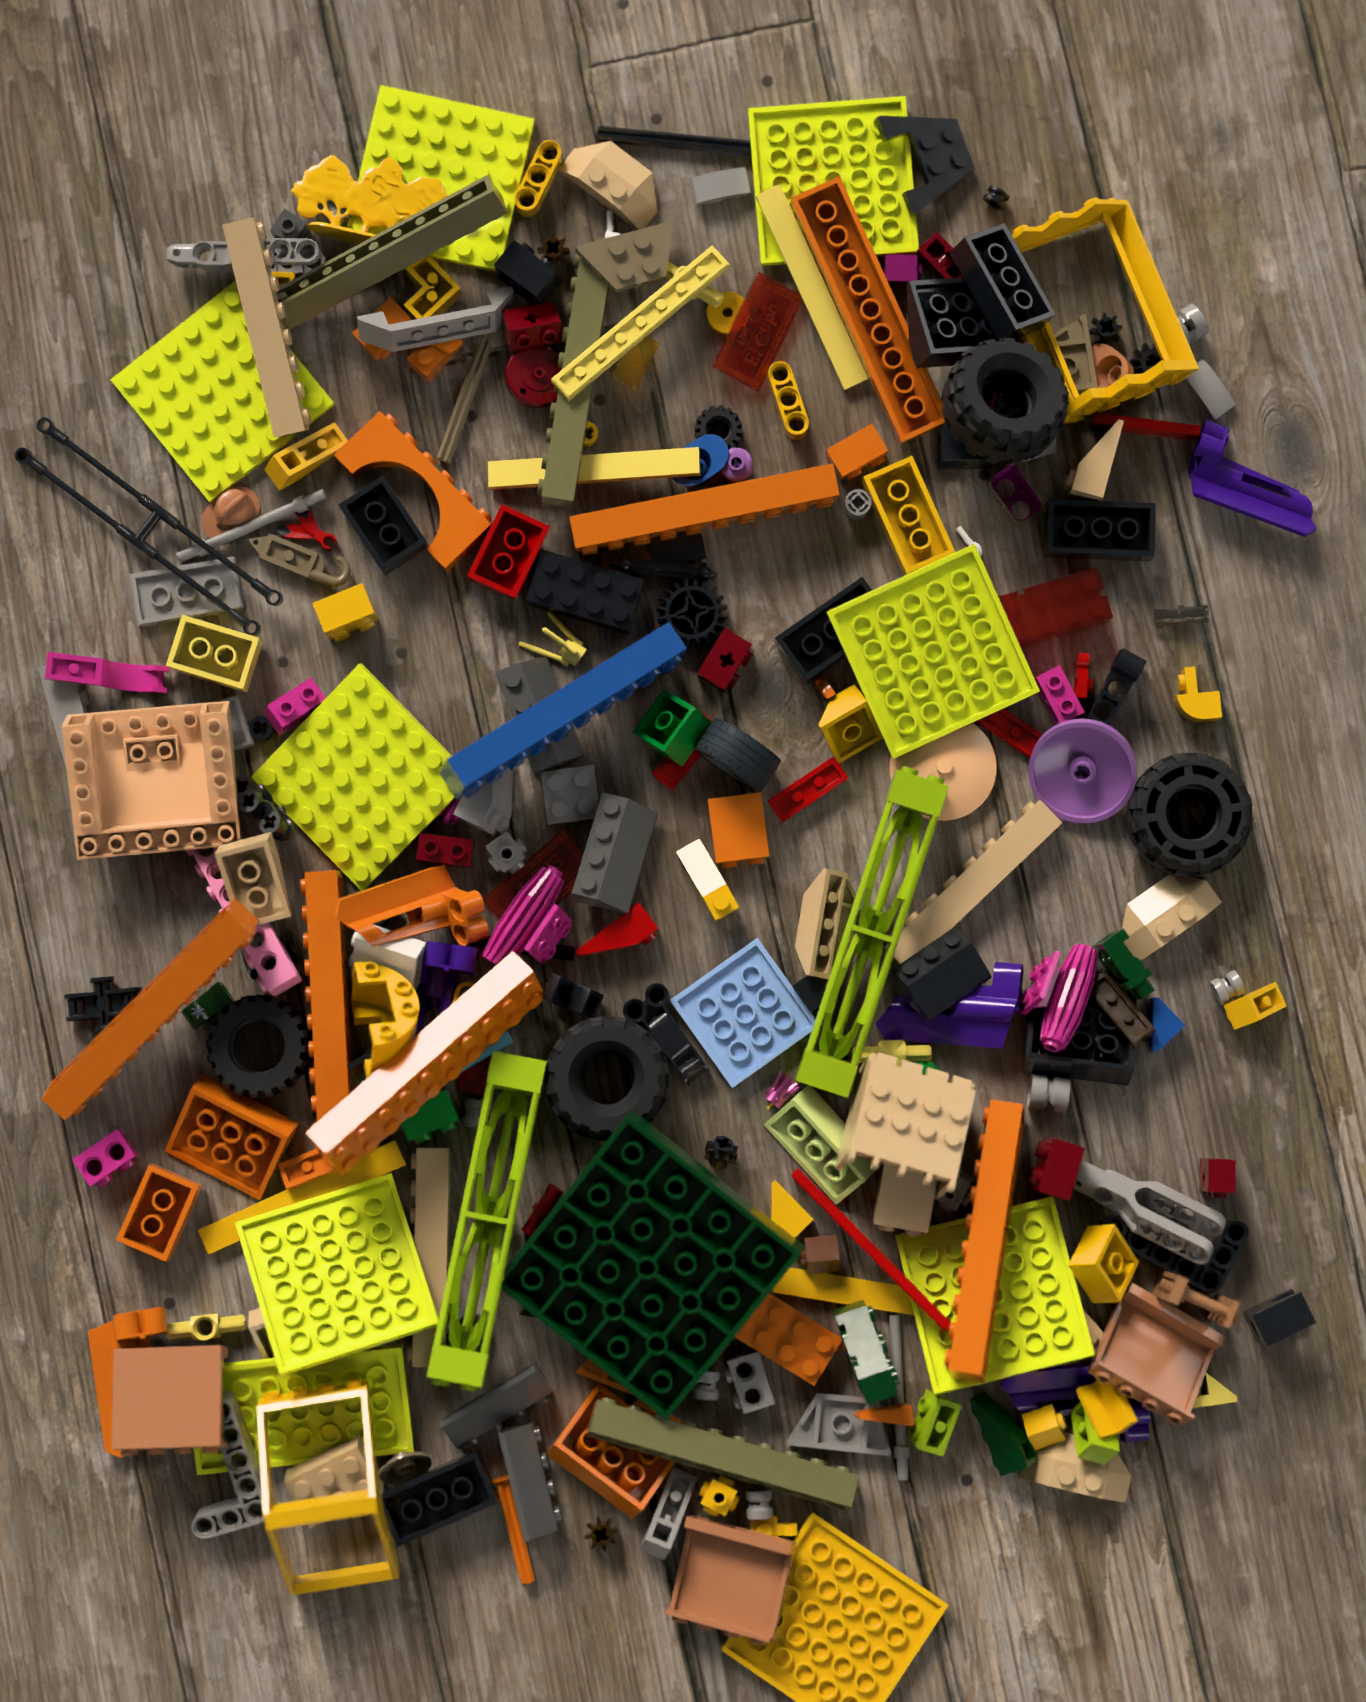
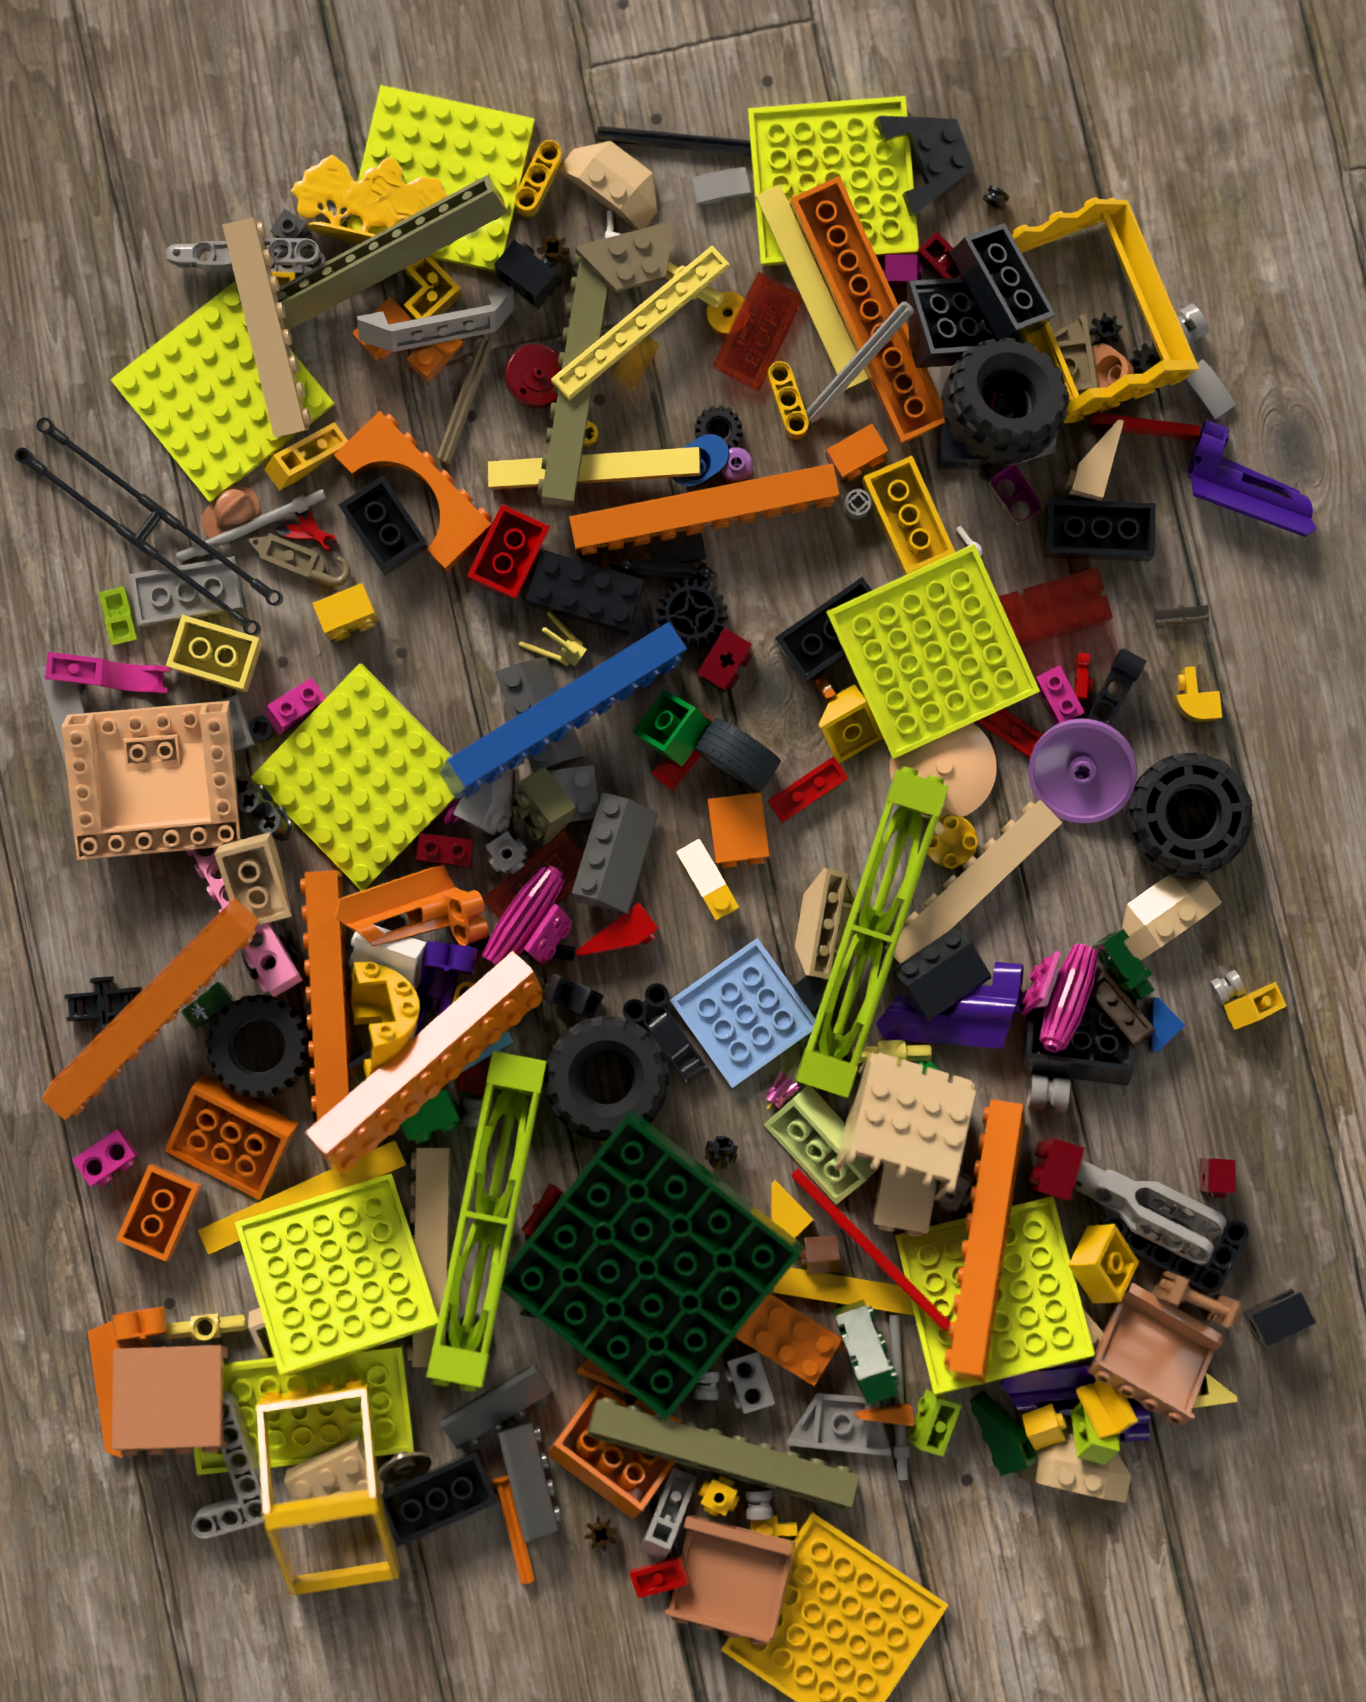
orange plate [277,1149,336,1191] -> none
dark red brick [501,301,562,351] -> none
none -> lime slope [98,586,138,646]
none -> olive slope [512,767,576,847]
none -> red plate [629,1556,690,1598]
none -> light grey axle [806,302,914,423]
none -> yellow dish [927,815,978,869]

